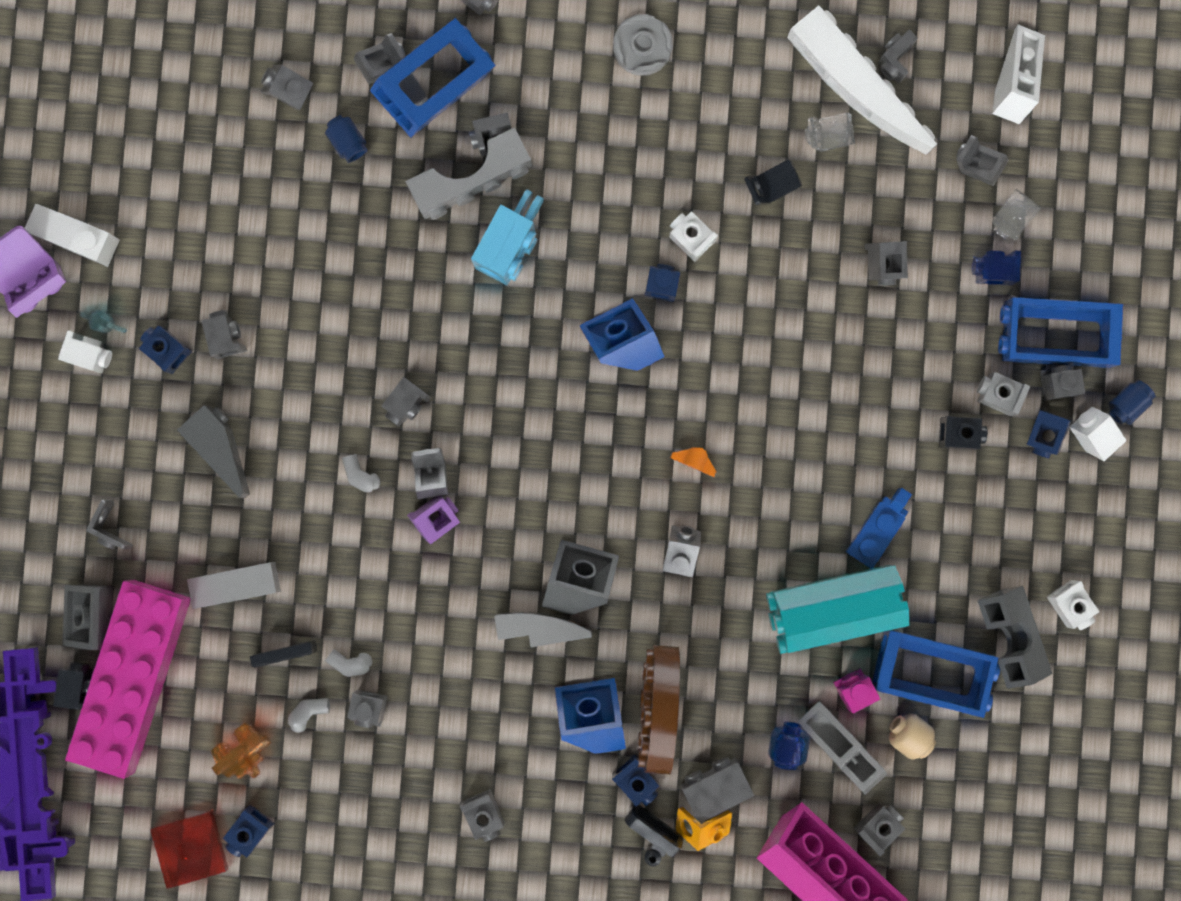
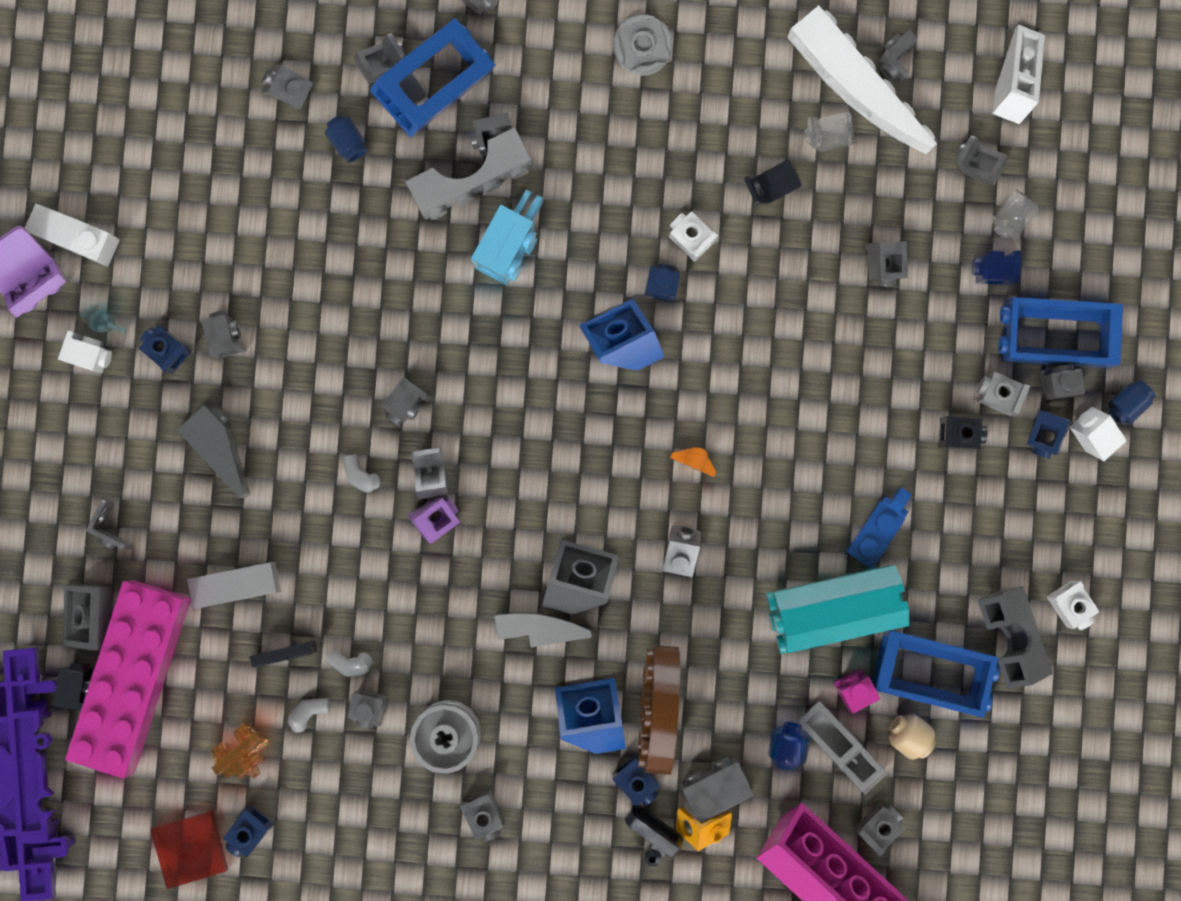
none -> light grey wheel [410,700,482,774]

